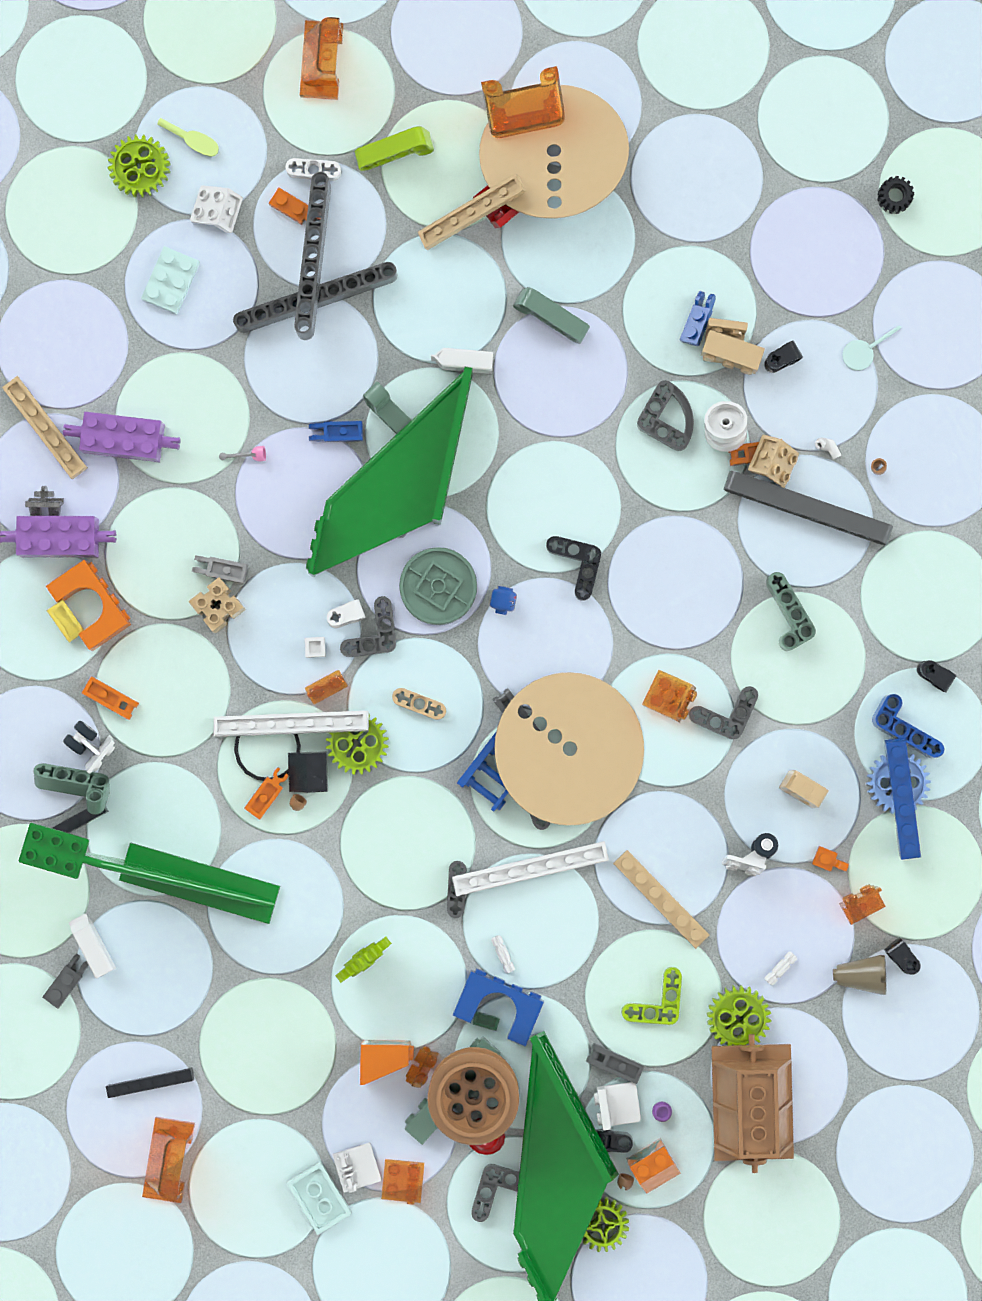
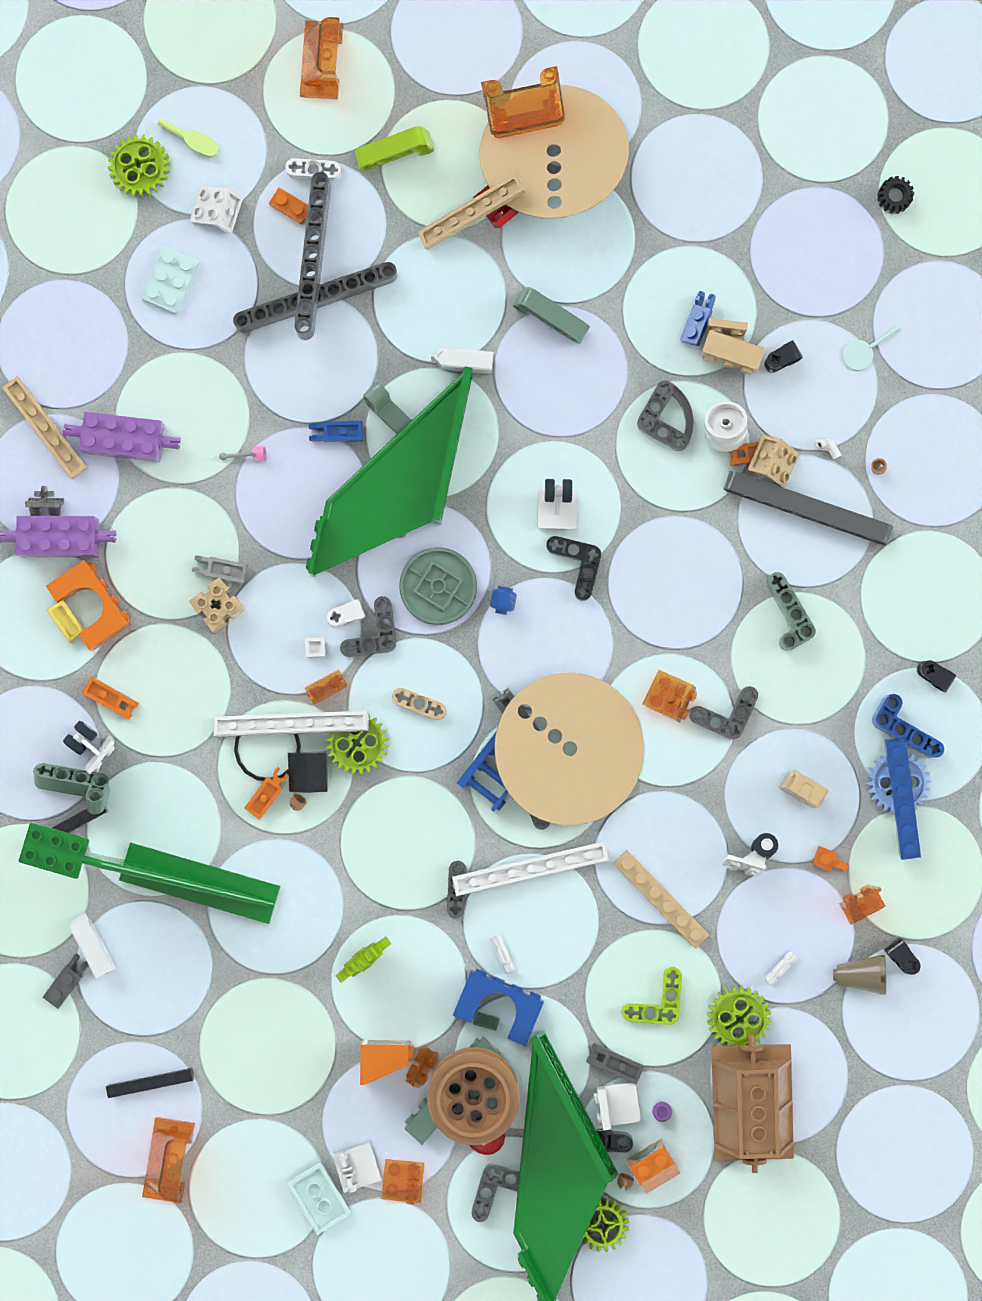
none -> white plate [538,479,577,529]

